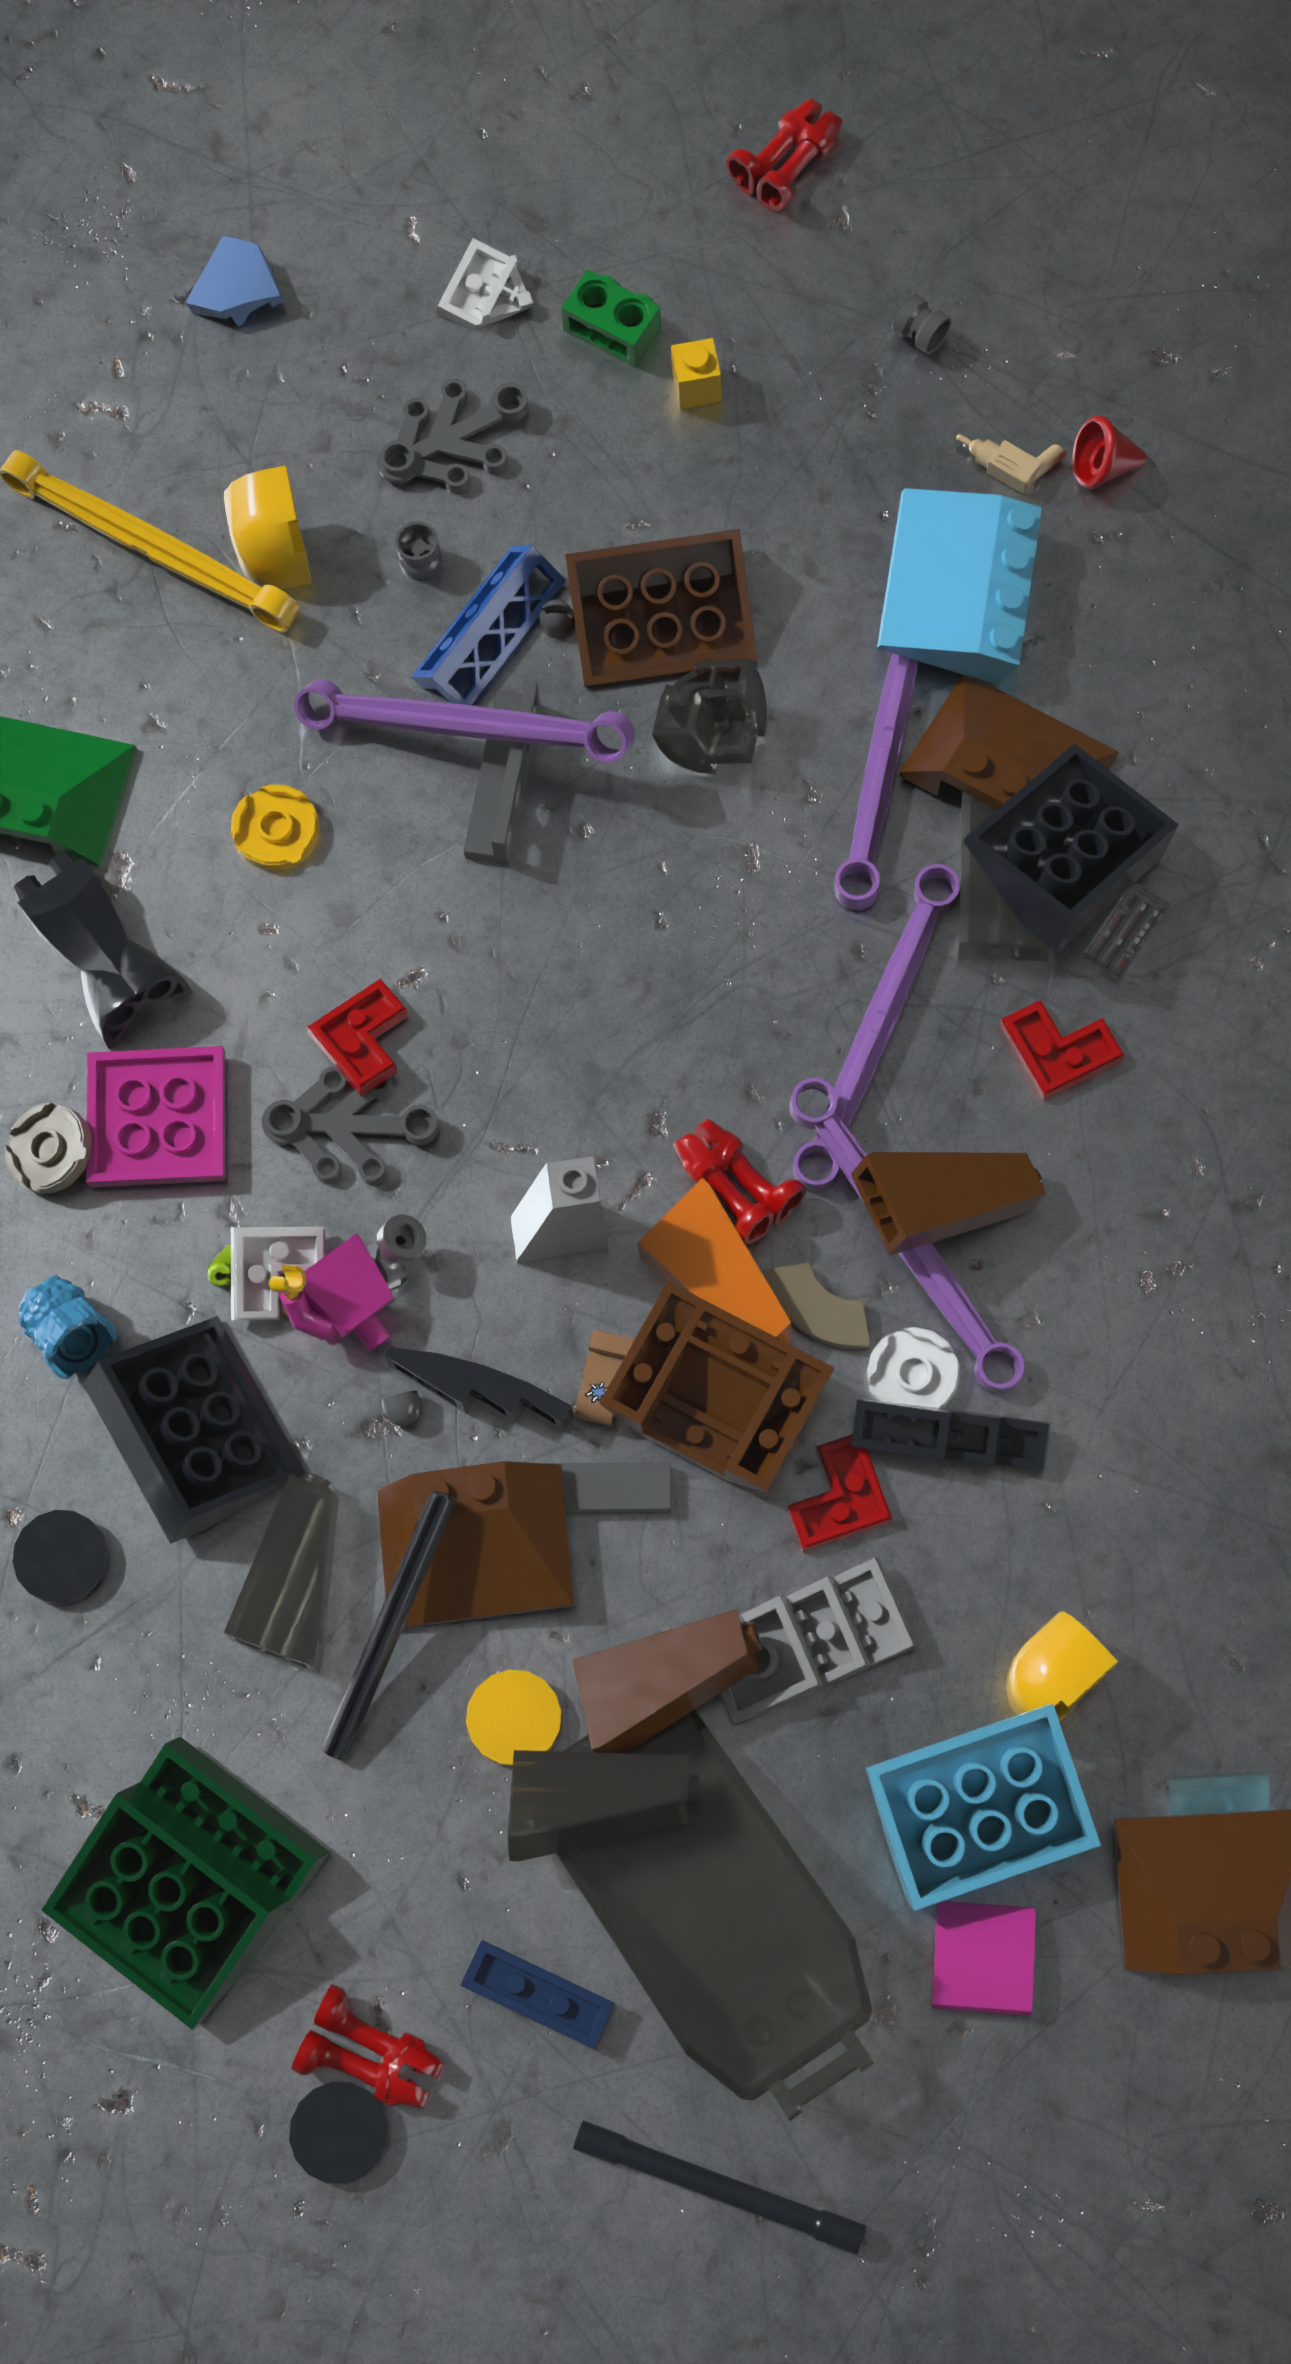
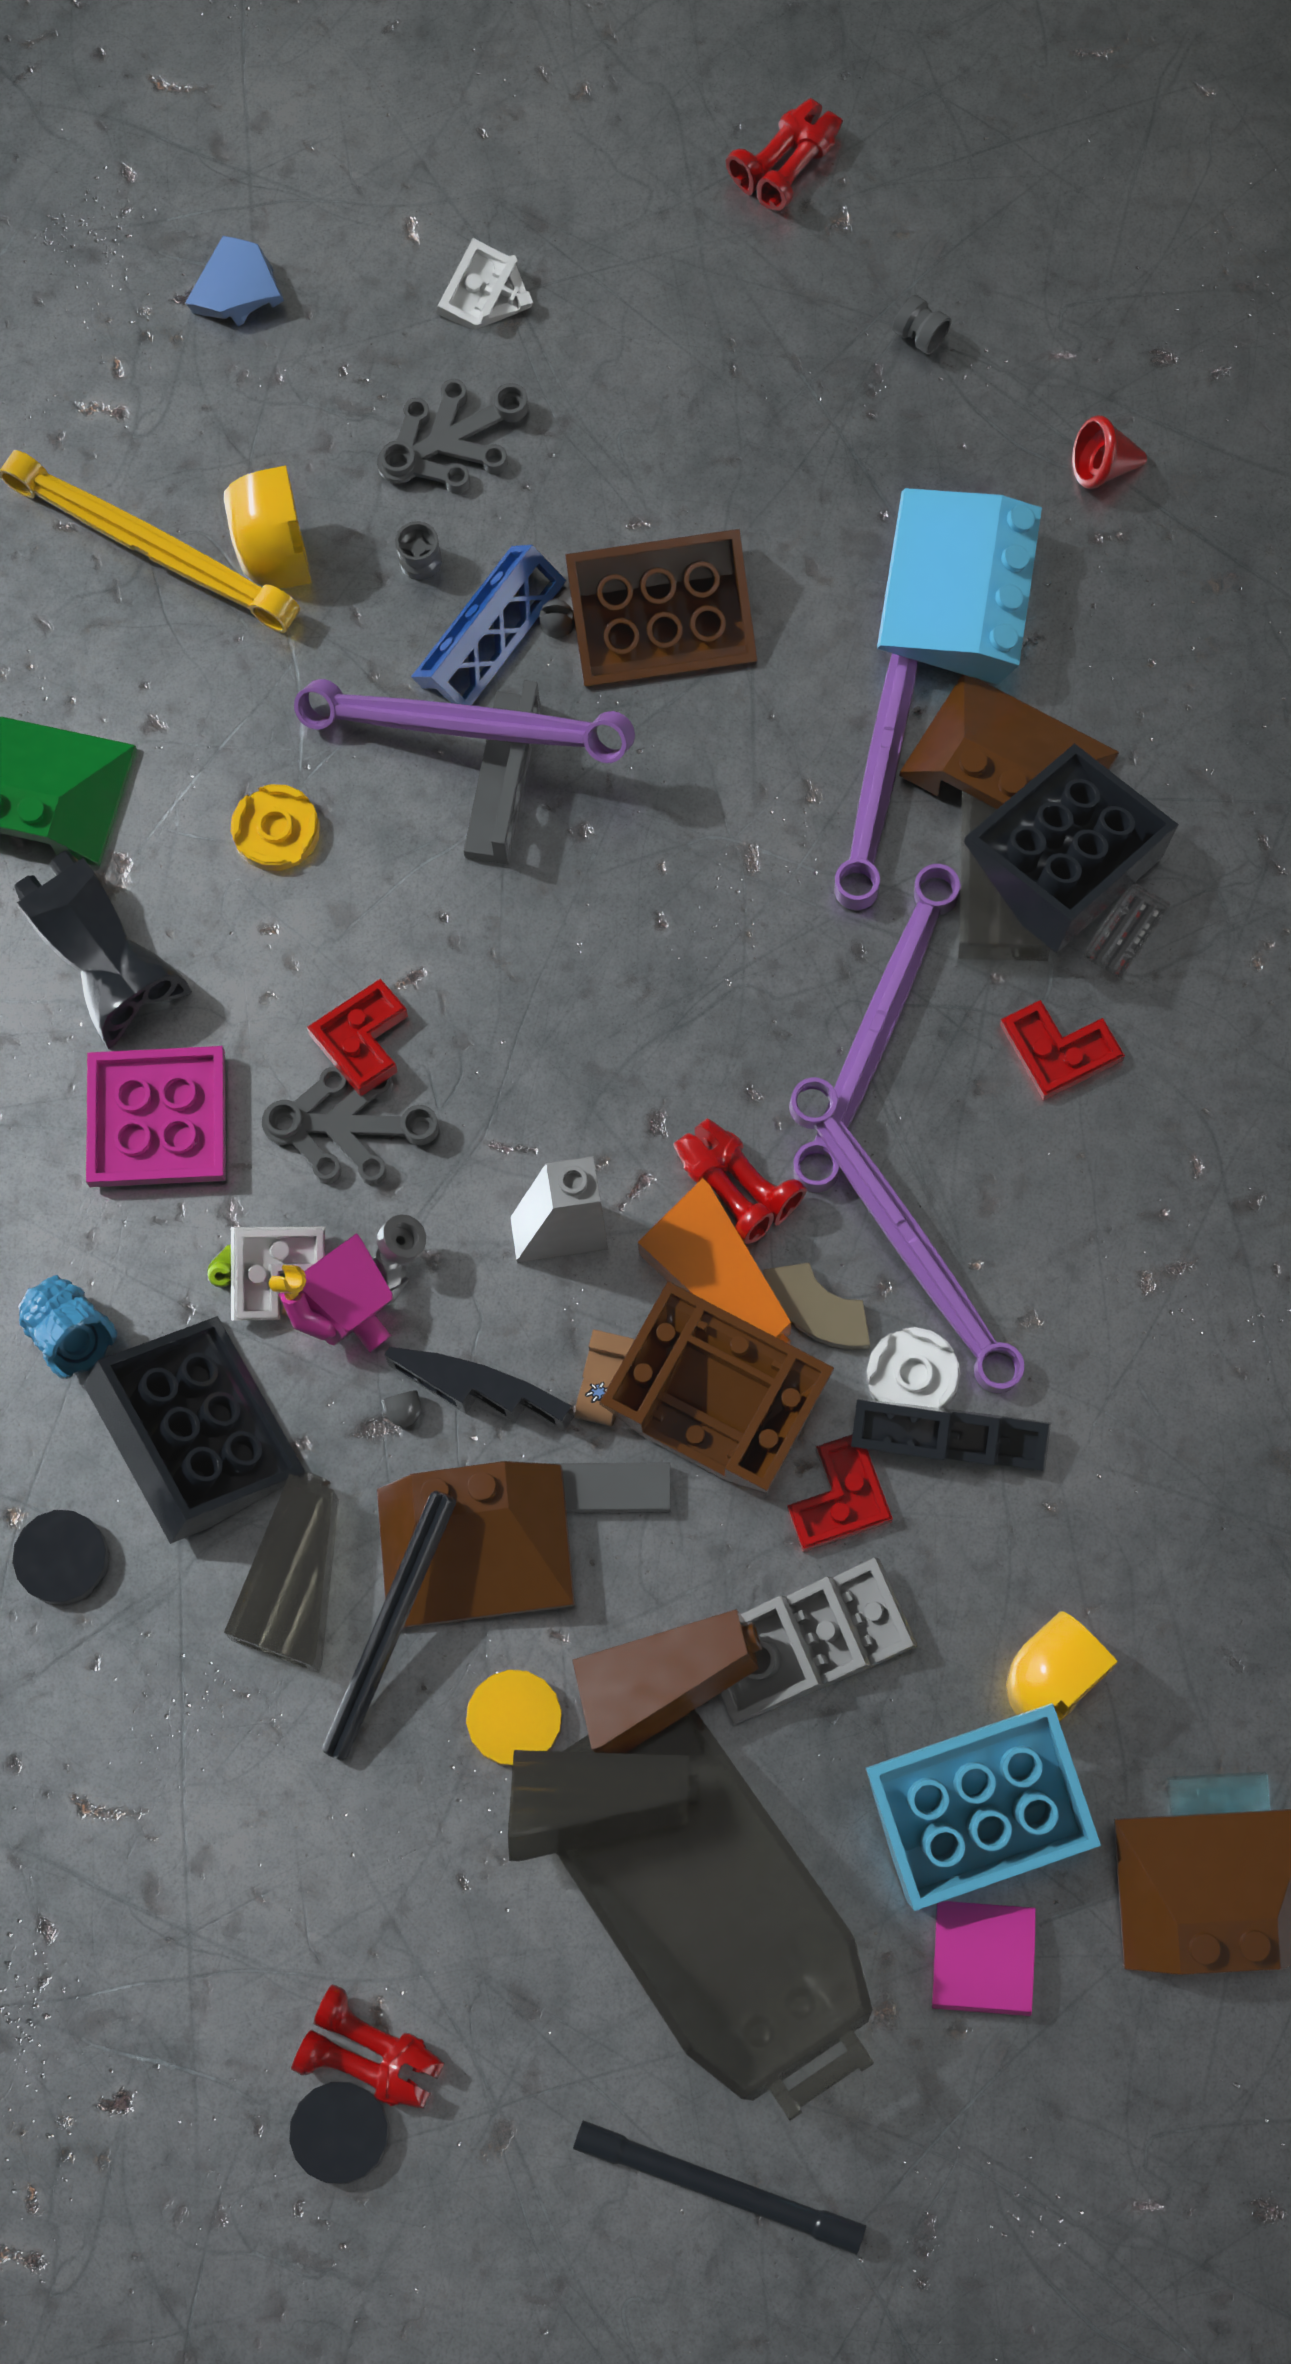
tile [5,1103,92,1194] -> none
dark green slope [41,1737,330,2030] -> none
dark blue plate [460,1940,616,2050] -> none
green brick [561,269,661,368] -> none
clear smoke brick [652,659,767,774] -> none
yellow brick [671,338,722,409] -> none
reddish brown slope [851,1152,1046,1256] -> none
tan piece [956,434,1067,495] -> none

